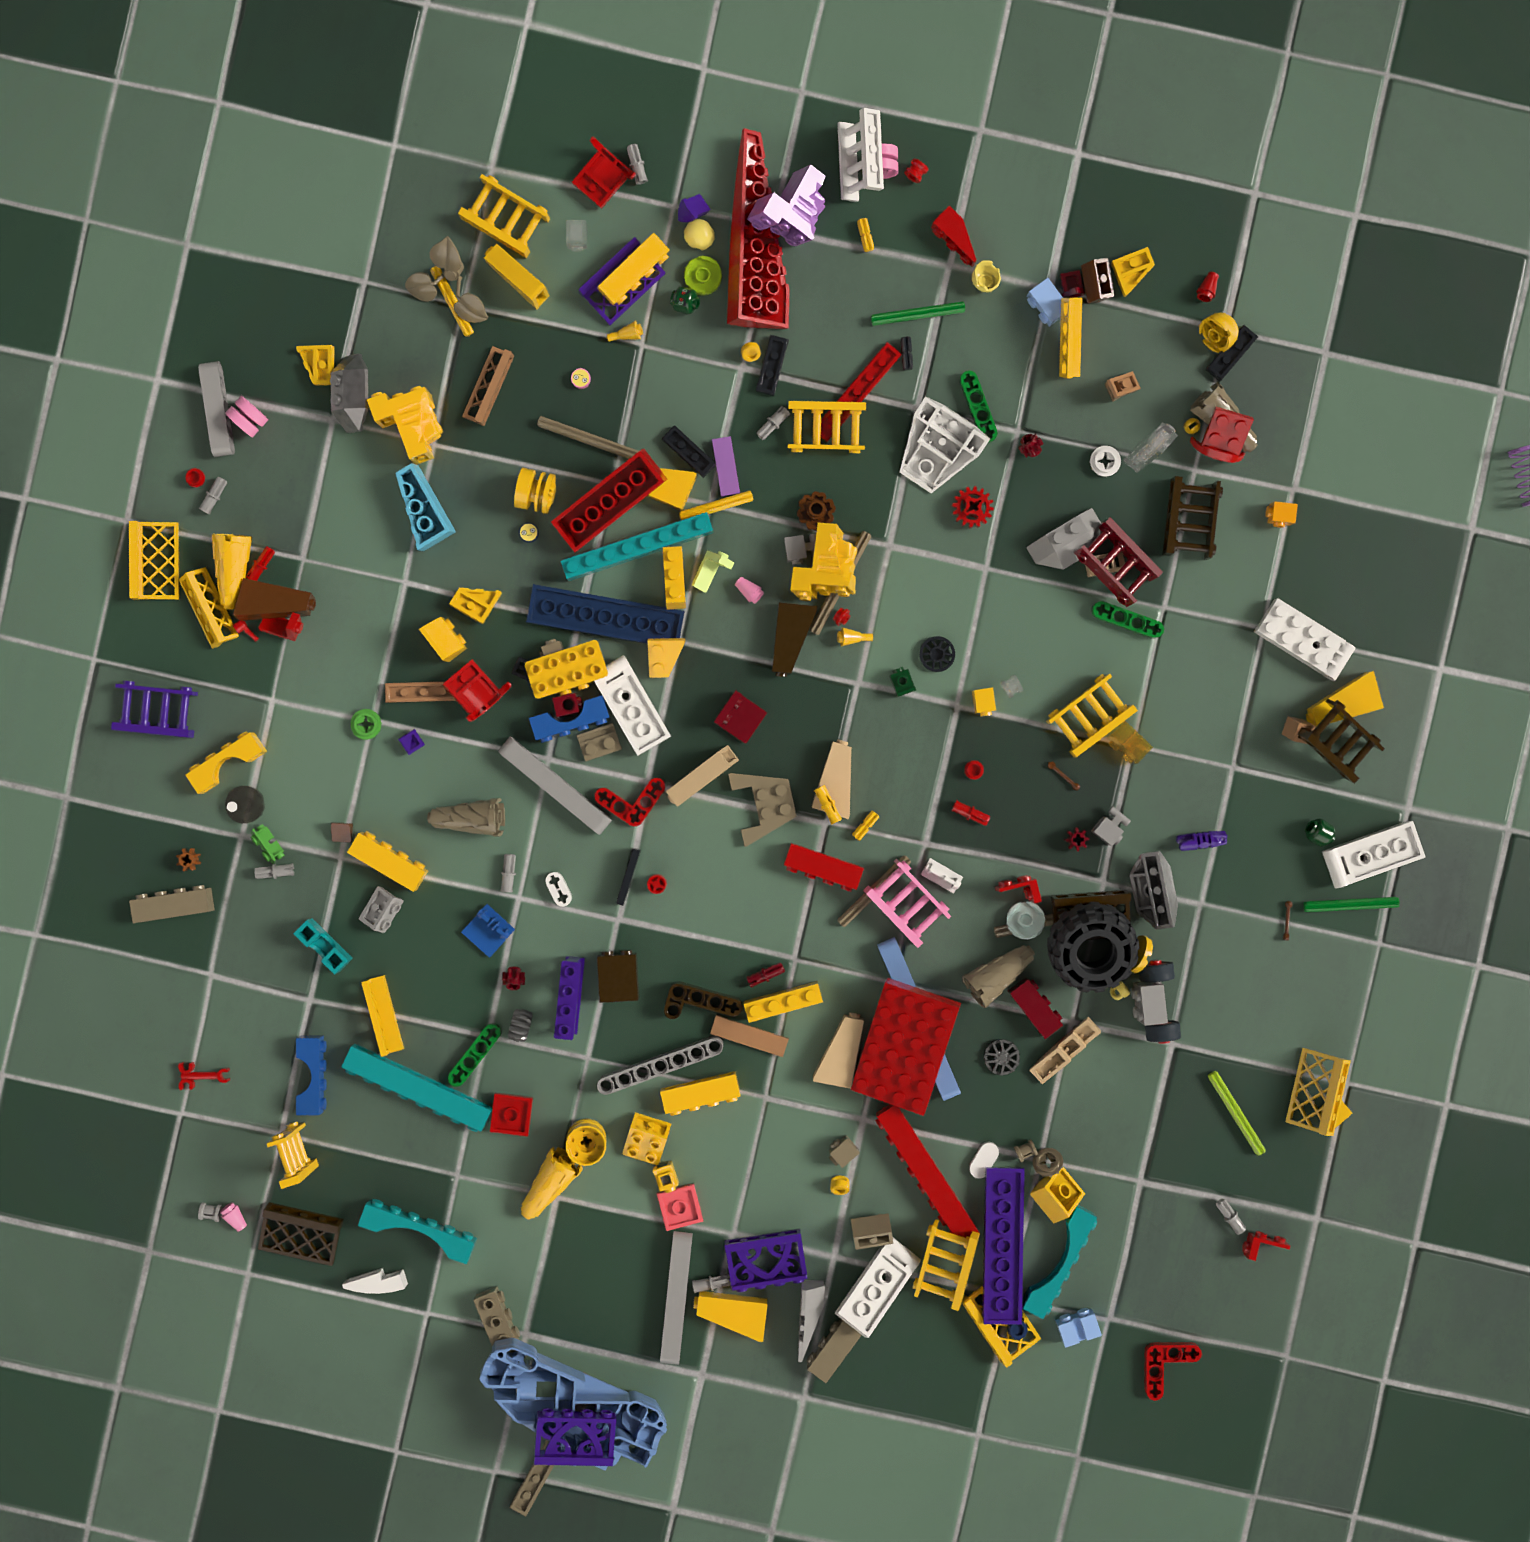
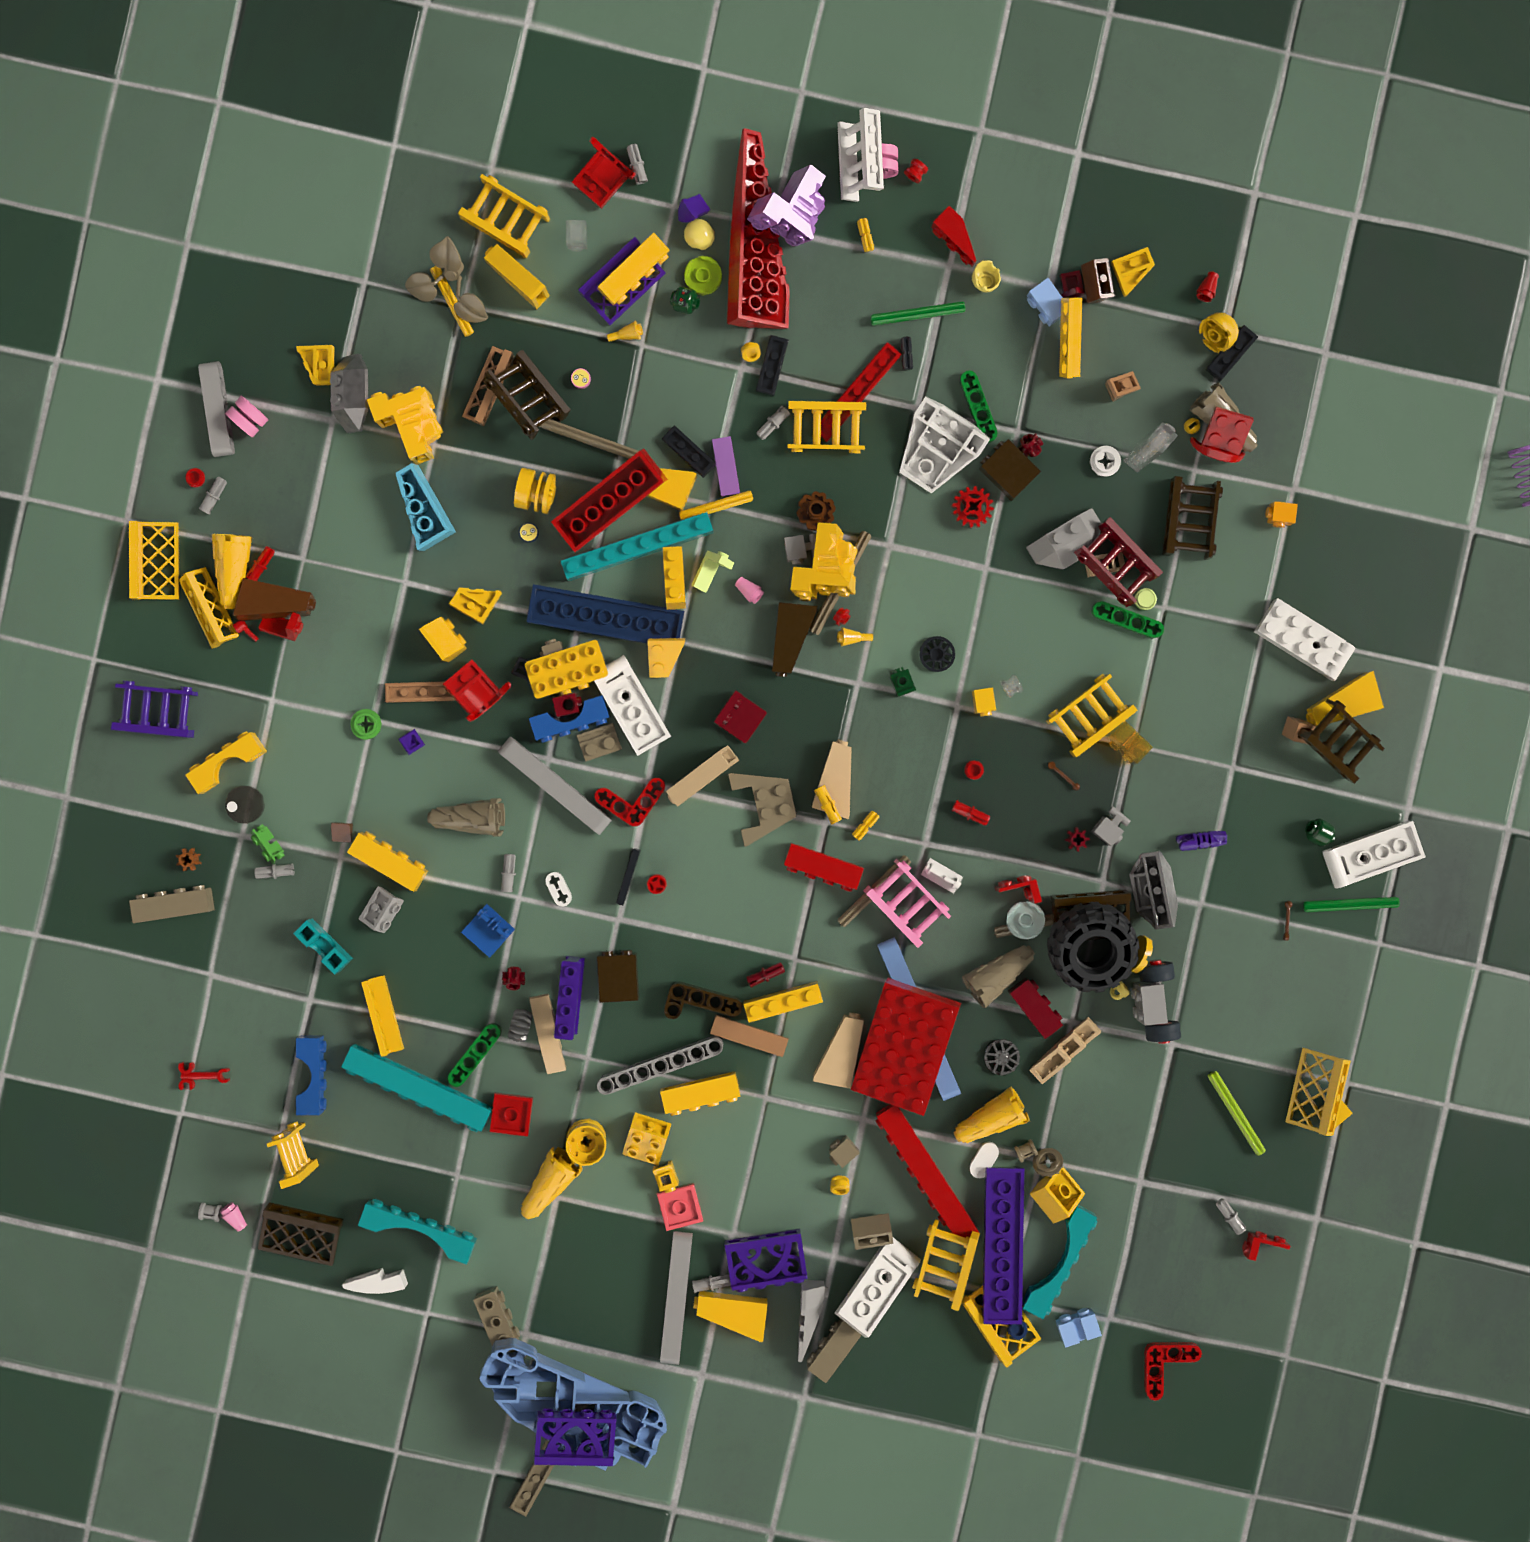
none -> dark brown fence [483,350,571,440]
none -> tan slope [530,993,566,1074]
none -> yellow cone [953,1086,1030,1143]
none -> dark brown brick [979,439,1041,501]
none -> yellowish green piece [1134,588,1157,610]

